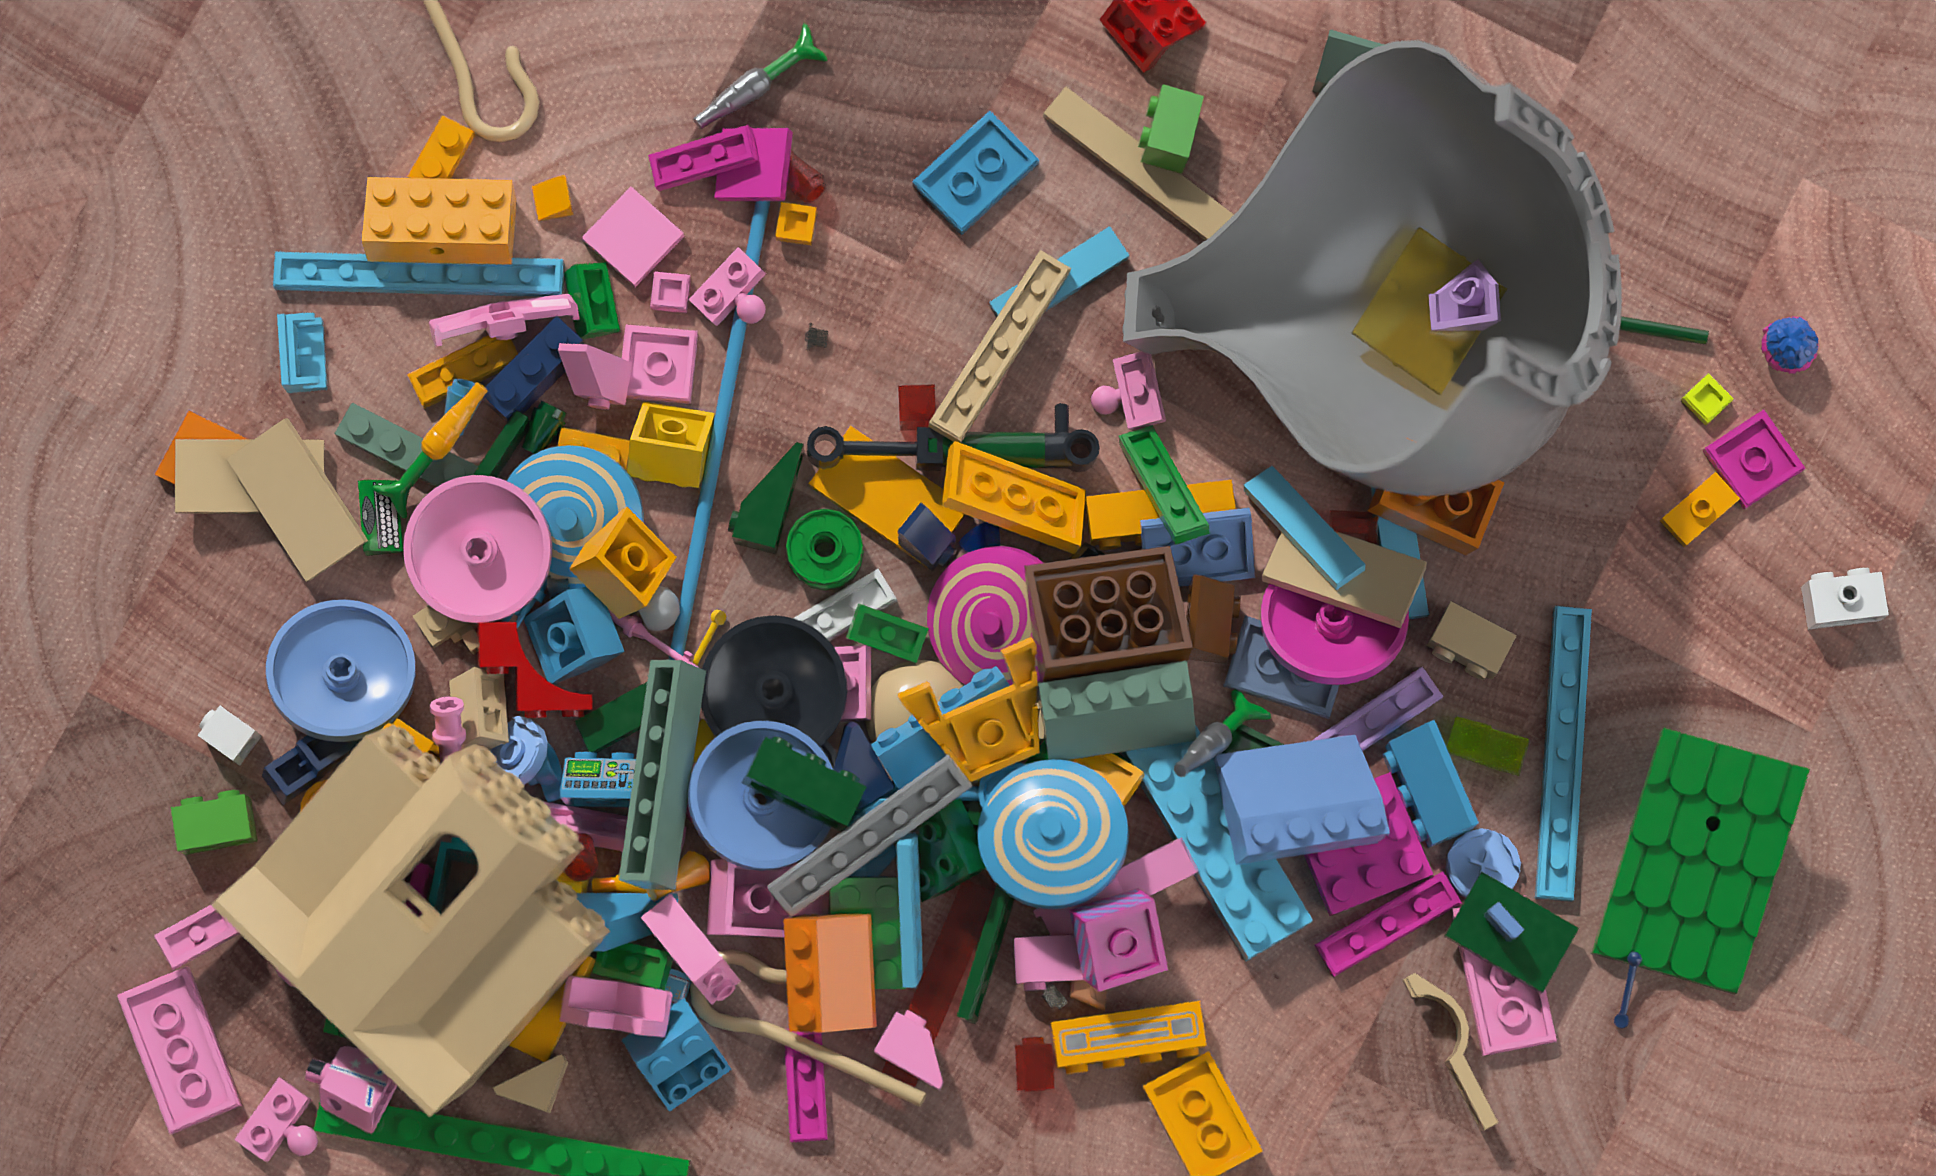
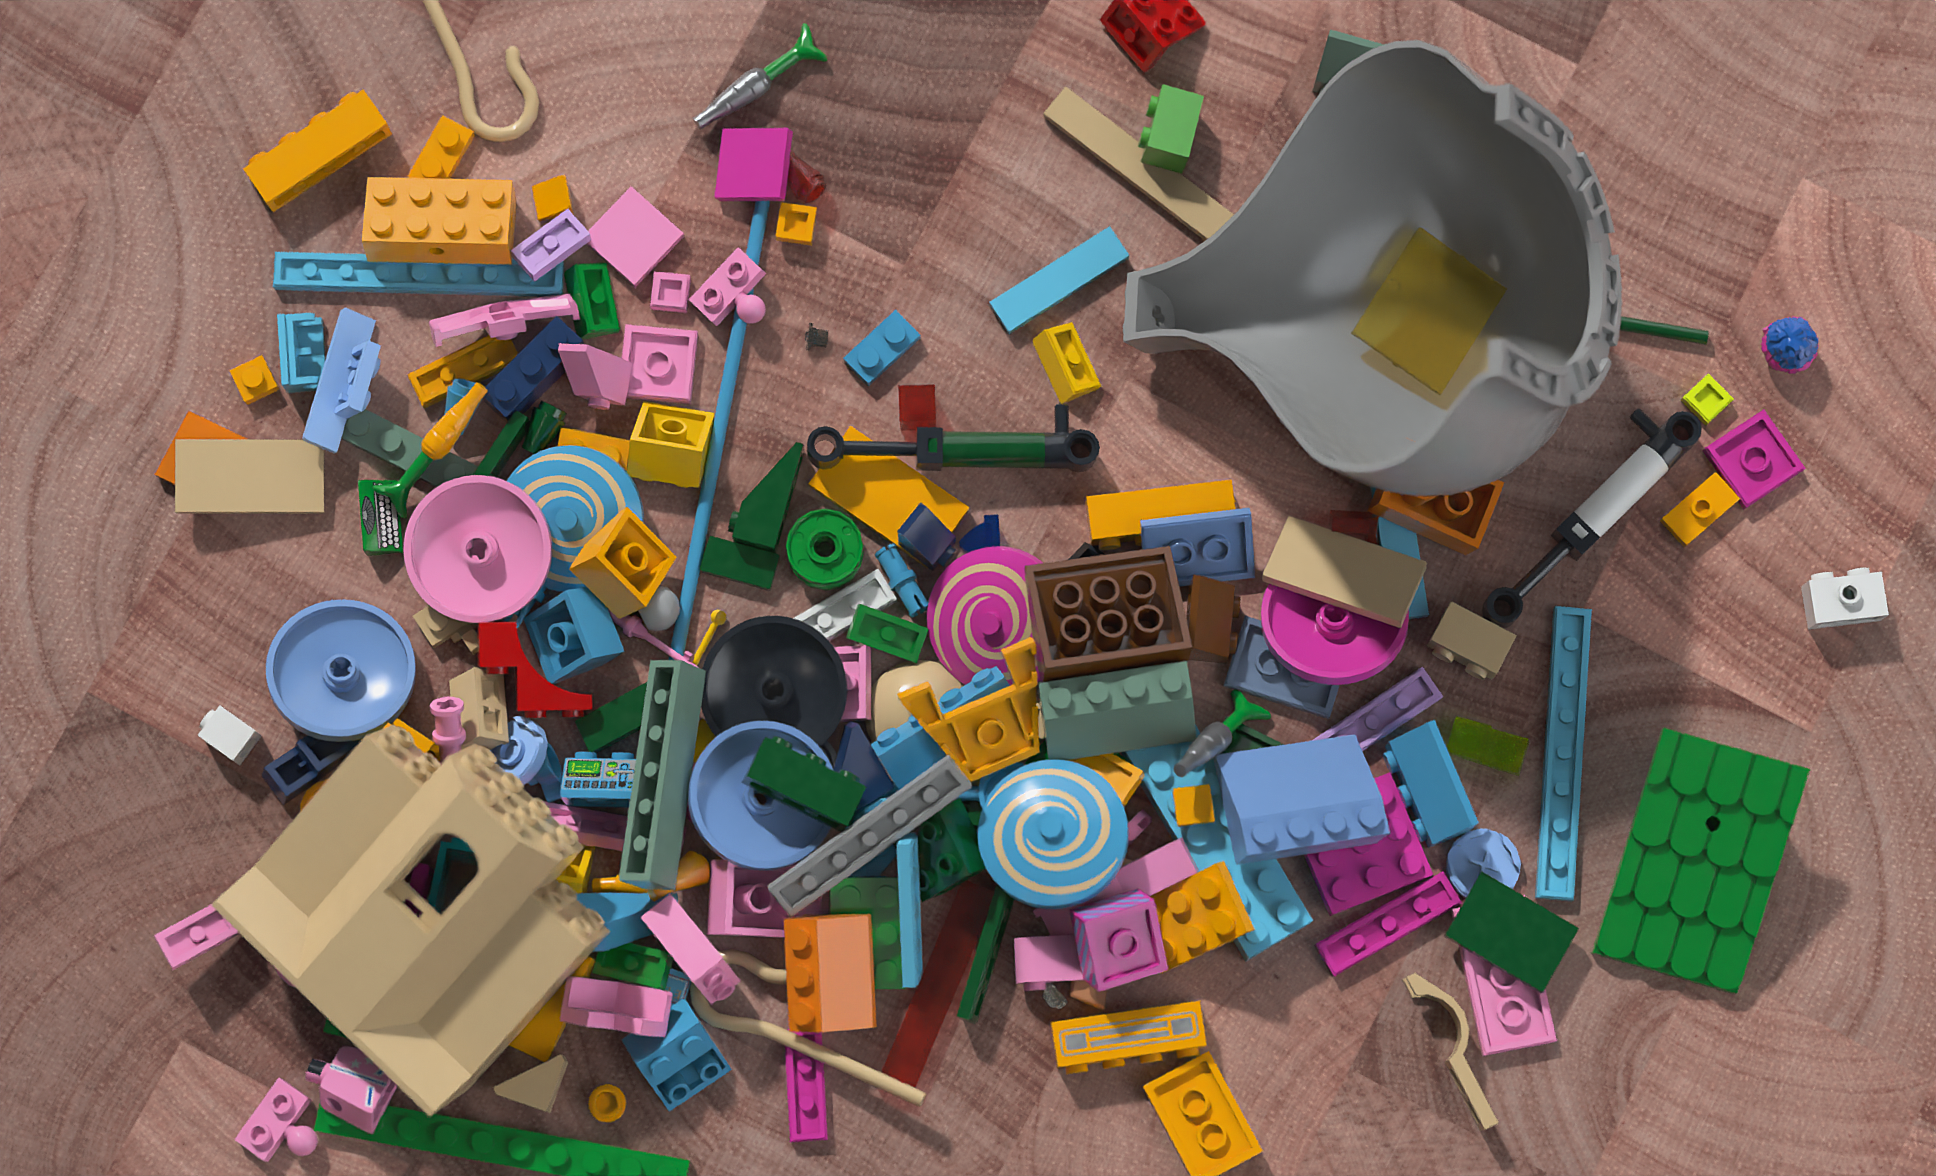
bright pink tile [117,966,242,1134] -> none
bright green brick [171,790,258,855] -> none
tan tile [226,418,368,582] -> none
clear smoke piece [546,575,570,600] -> none
clear red cone [563,833,599,882] -> none
dark pink tile [648,125,759,191] -> none
bright pink slope [874,1010,943,1091] -> none
dark azure tile [912,111,1040,235] -> none
tan tile [928,250,1071,443] -> none
light orange plate [942,441,1086,554] -> none
clear red brick [1014,1037,1055,1092] -> none
bright pink plate [1091,351,1166,431] -> none
green tile [1119,425,1209,545] -> none
medium azure tile [1244,466,1365,590] -> none
lavender slope [1429,259,1501,331] -> none
medium blue tile [1484,902,1524,942] -> none
dark blue hinge [1614,952,1642,1028] -> none
none -> light orange plate [229,355,280,405]
none -> light orange brick [243,89,392,212]
none -> light blue bracket [302,308,381,453]
none -> lavender plate [511,209,591,282]
none -> light orange plate [588,1084,626,1122]
none -> dark green tile [700,535,780,591]
none -> dark azure plate [843,309,921,387]
none -> dark azure pin [875,543,929,618]
none -> yellow slope [1033,322,1102,403]
none -> bright pink tile [1128,809,1152,844]
none -> light orange plate [1149,861,1255,974]
none -> light orange tile [1172,784,1215,827]
none -> piece [1482,408,1702,629]

